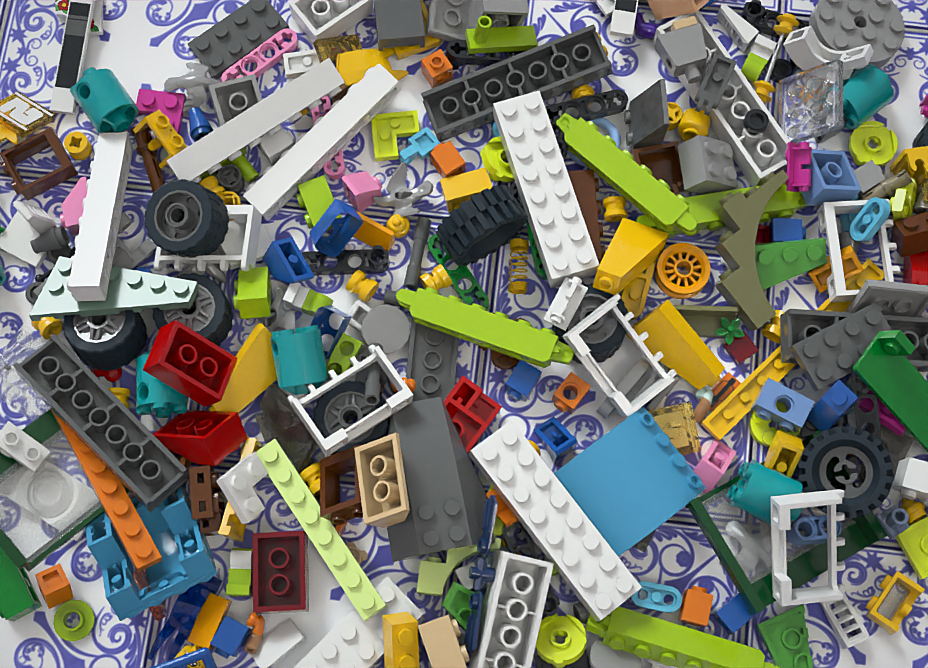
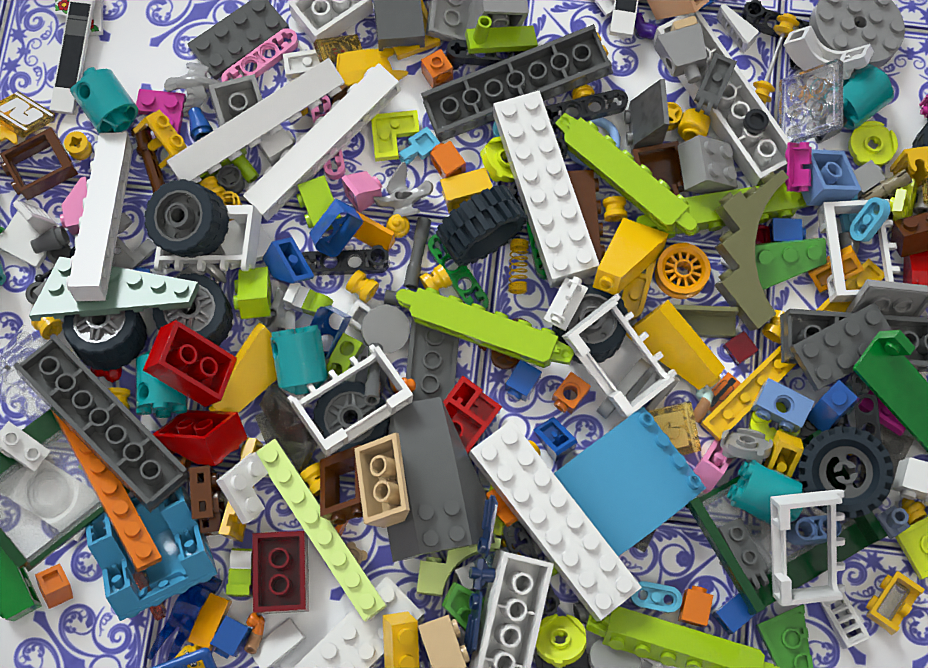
lime piece [53,600,95,641] -> none
green plant [715,317,745,346] -> none
leg [741,34,777,83] -> none
black tile [770,58,793,83] -> none
none -> dark grey hinge [718,517,769,591]
none -> light grey plate [720,428,773,464]

